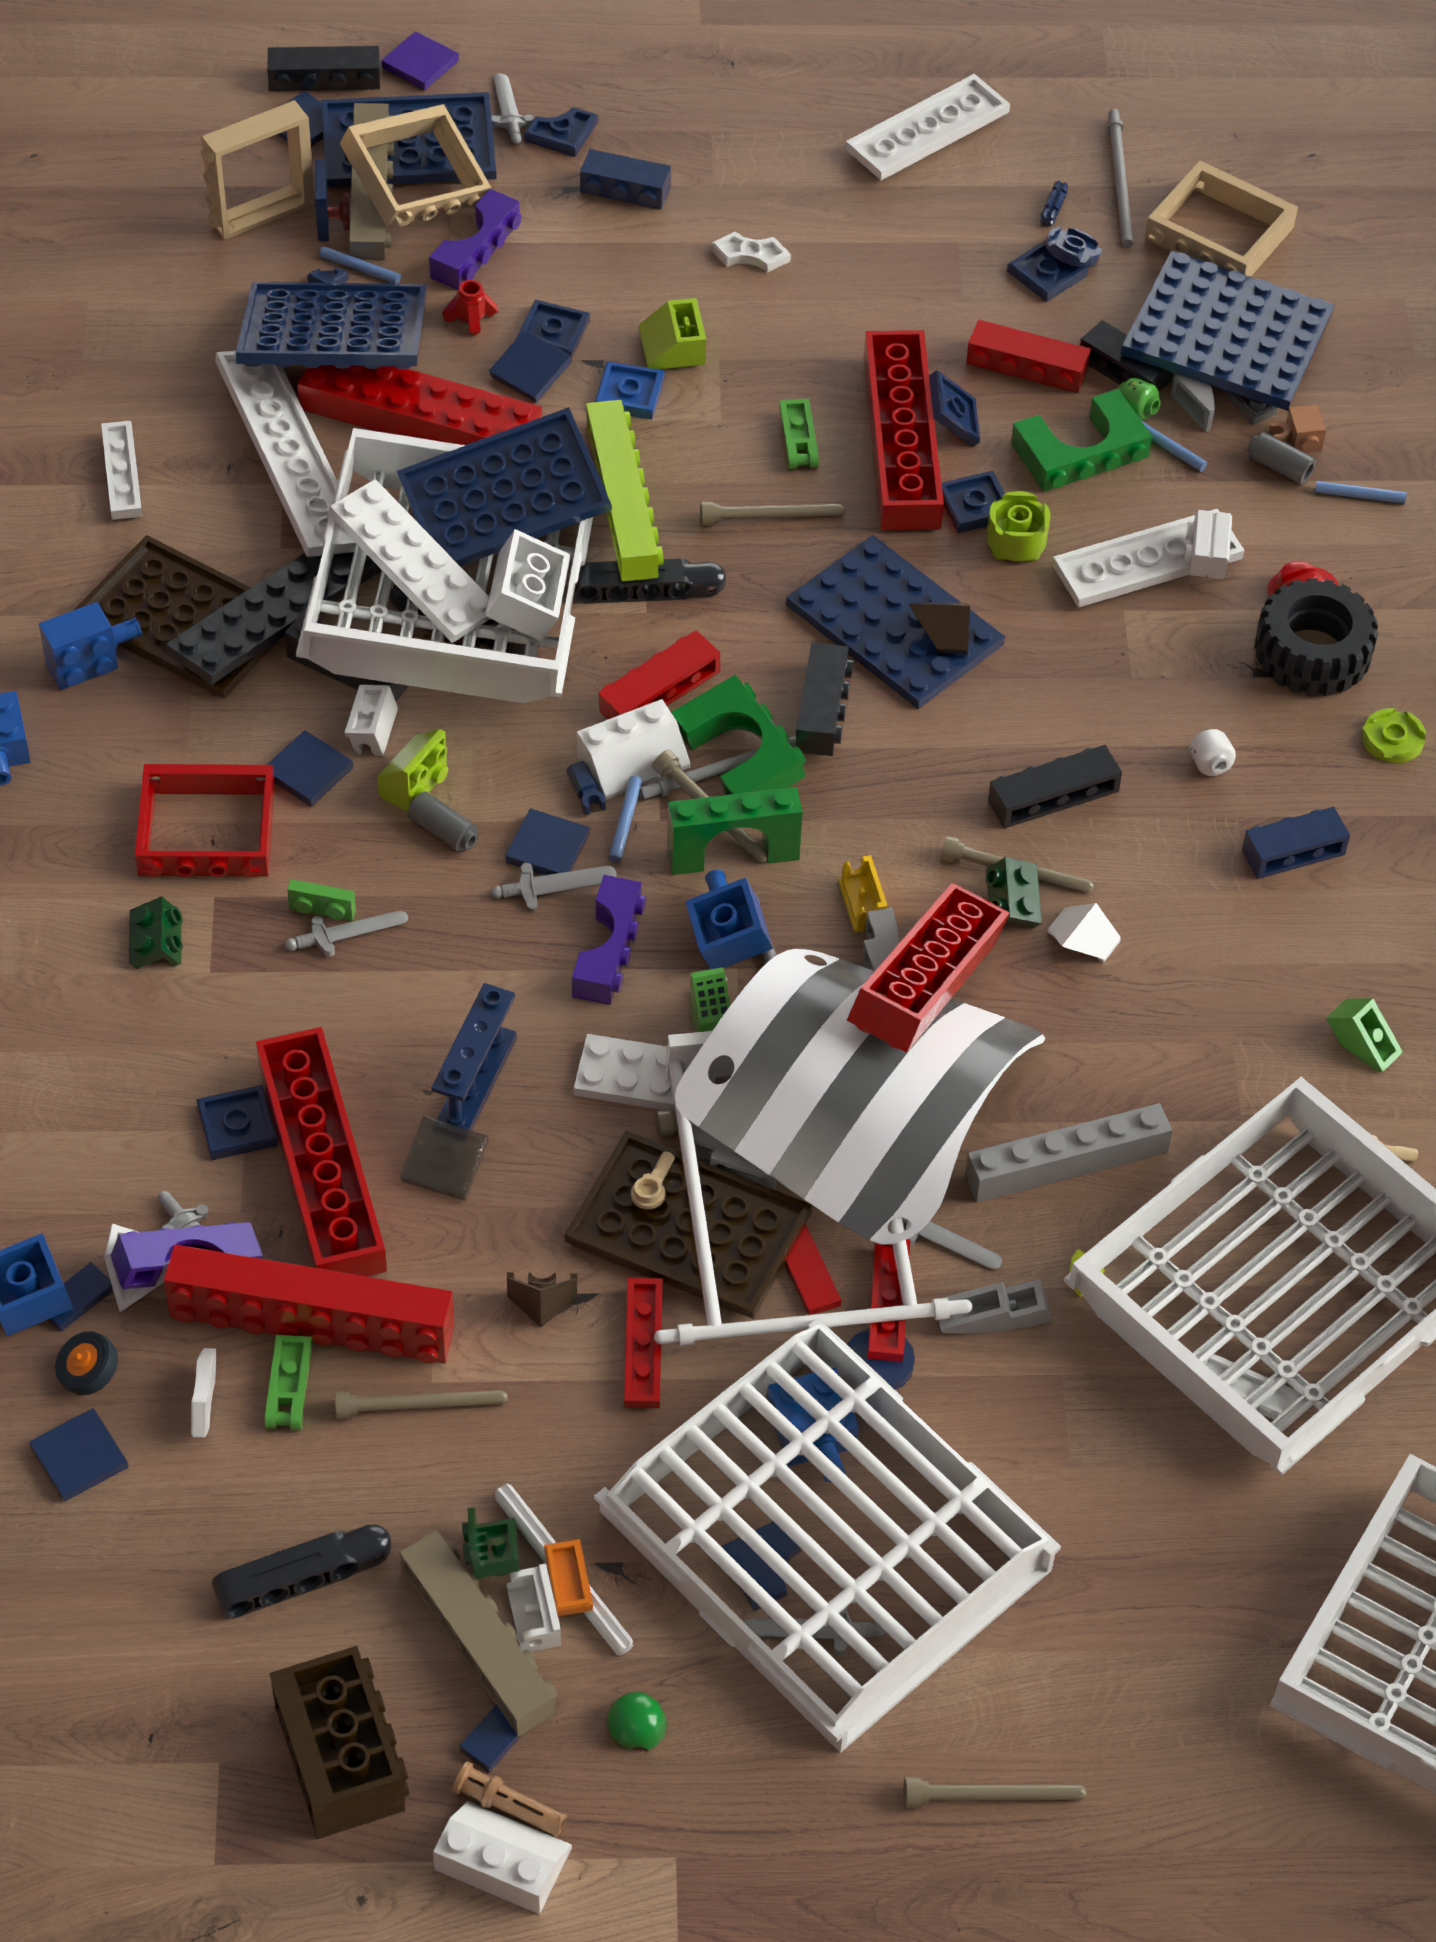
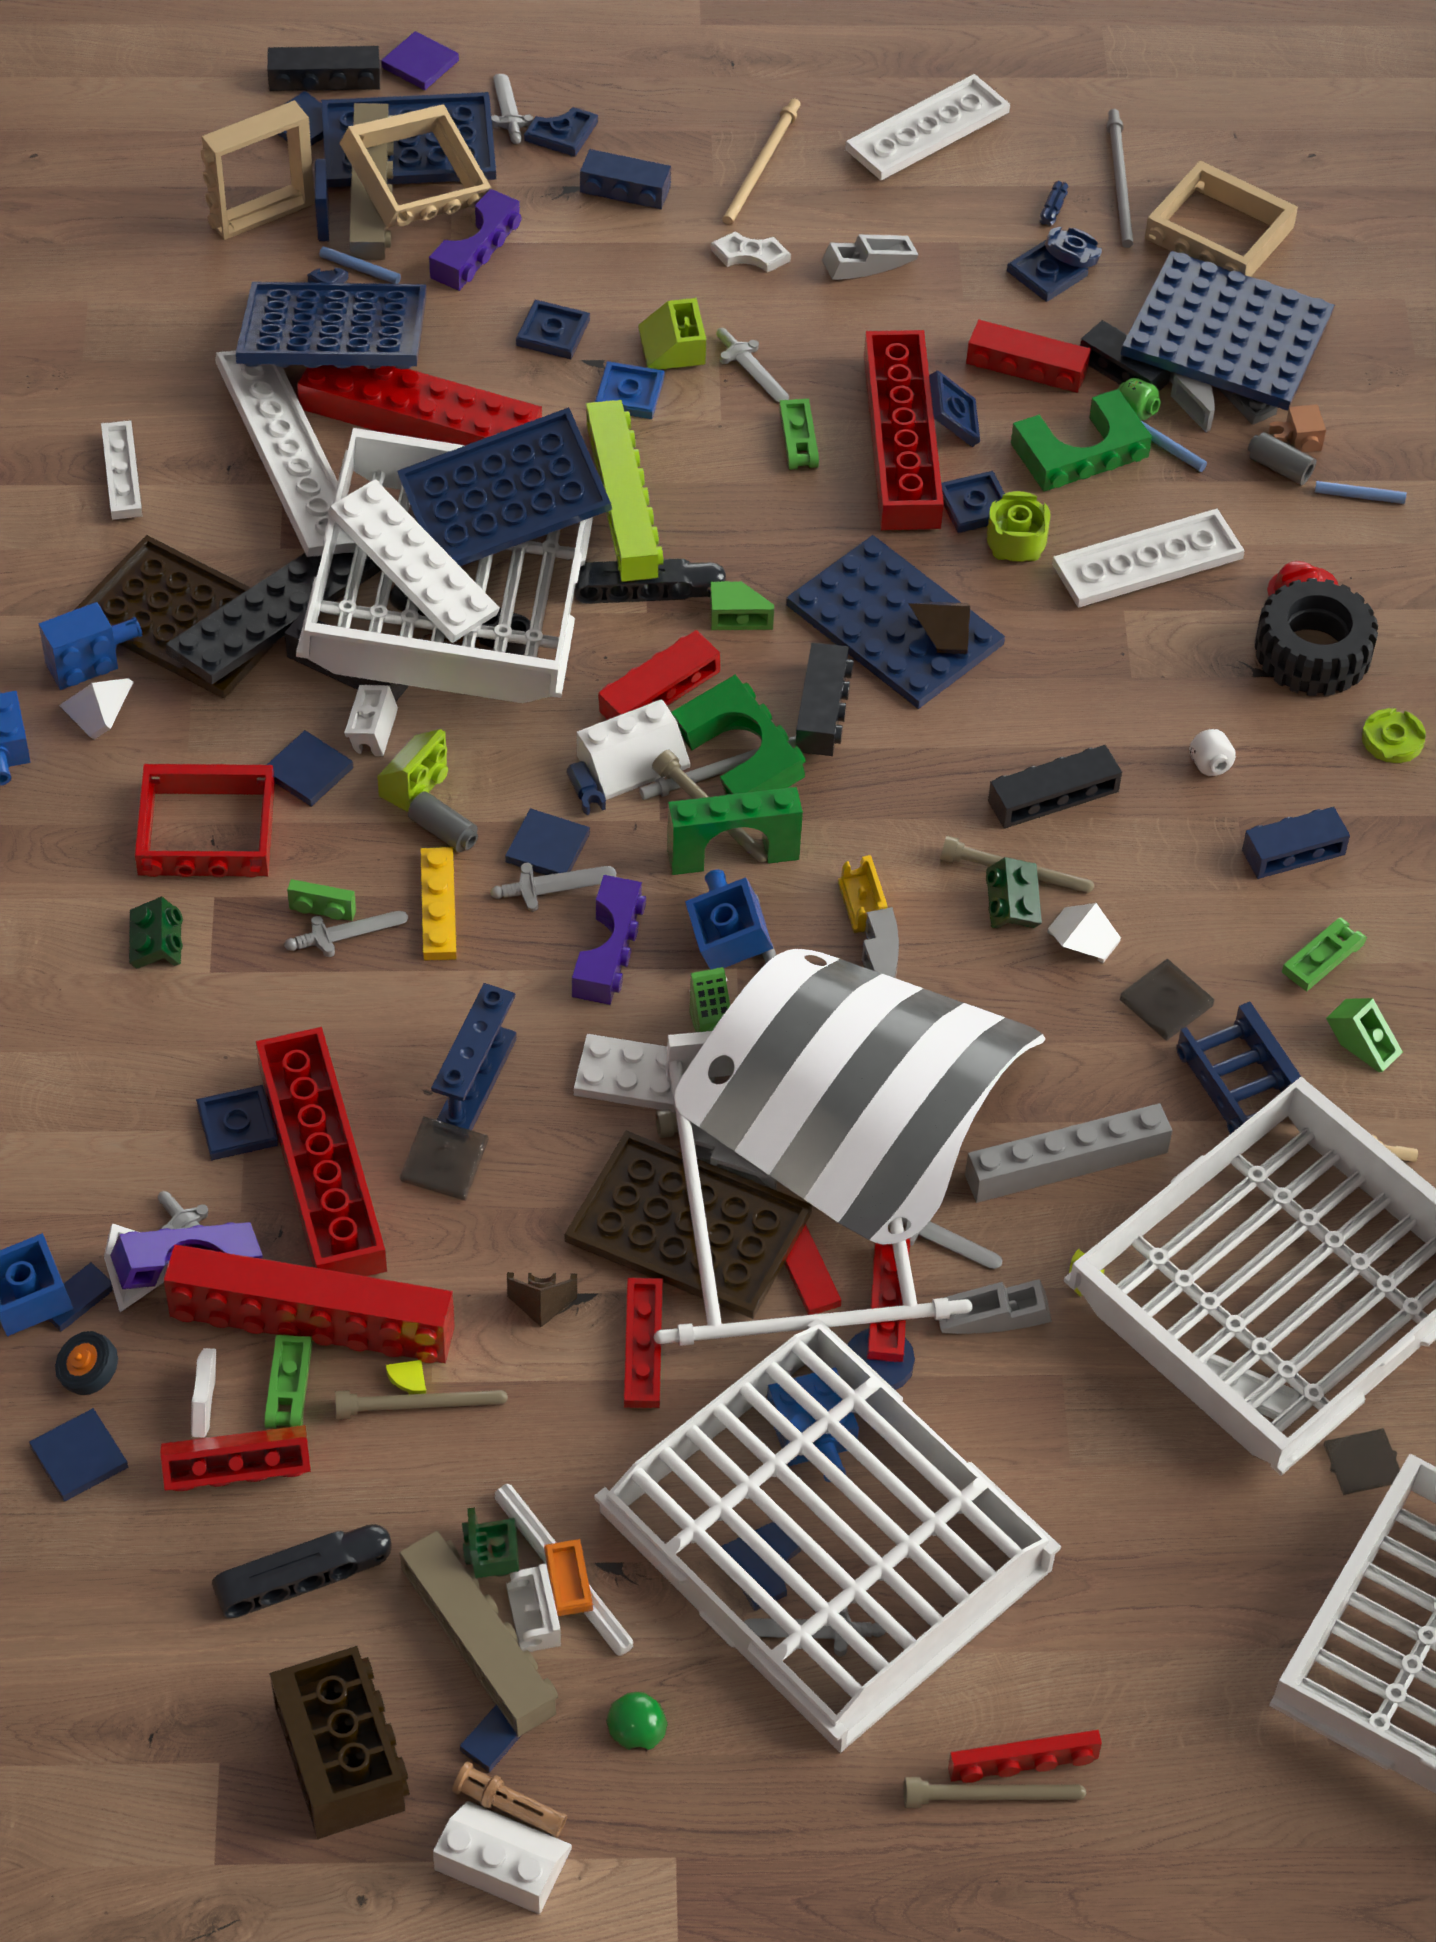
clear red plant [328,192,351,230] -> none
red rock [442,280,498,335] -> none
white brick [486,529,570,641] -> none
dark blue tile [489,330,572,403] -> none
medium blue bar [609,776,642,862] -> none
tan plate [631,1151,675,1209] -> none
dark tan piece [700,501,845,526] -> none
red brick [846,883,1010,1053] -> none
white brick [1184,510,1232,579] -> none
none -> white slope [59,678,133,739]
none -> red brick [160,1425,311,1491]
none -> neon yellow tile [386,1360,426,1395]
none -> yellow plate [421,847,457,961]
none -> bright green slope [710,581,774,630]
none -> light grey sword [716,328,789,402]
none -> tan bar [722,98,800,225]
none -> light grey slope [822,234,918,279]
none -> red plate [948,1729,1102,1783]
none -> clear smoke tile [1120,959,1215,1041]
none -> dark blue fence [1176,1001,1302,1134]
none -> bright green plate [1282,917,1367,992]
none -> clear smoke piece [1324,1428,1400,1495]

